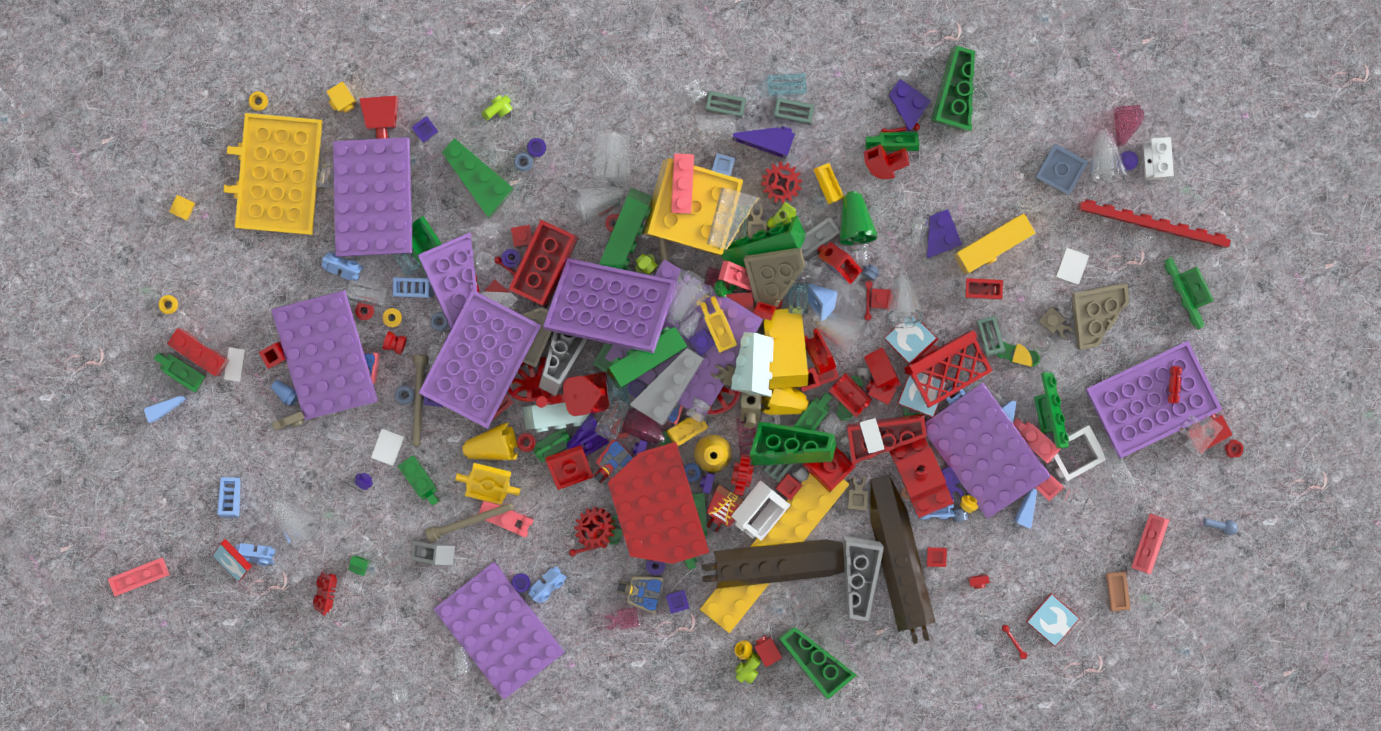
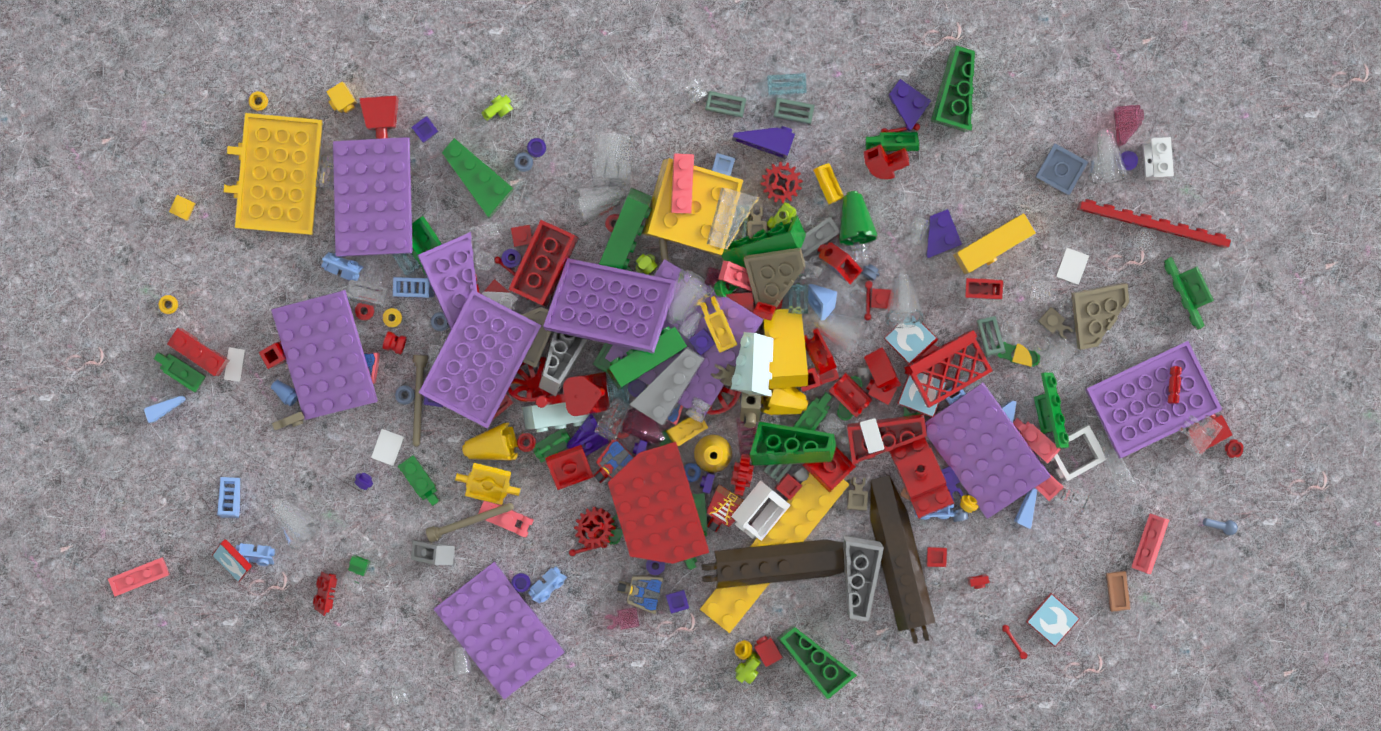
clear brick [696,114,736,137] -> none

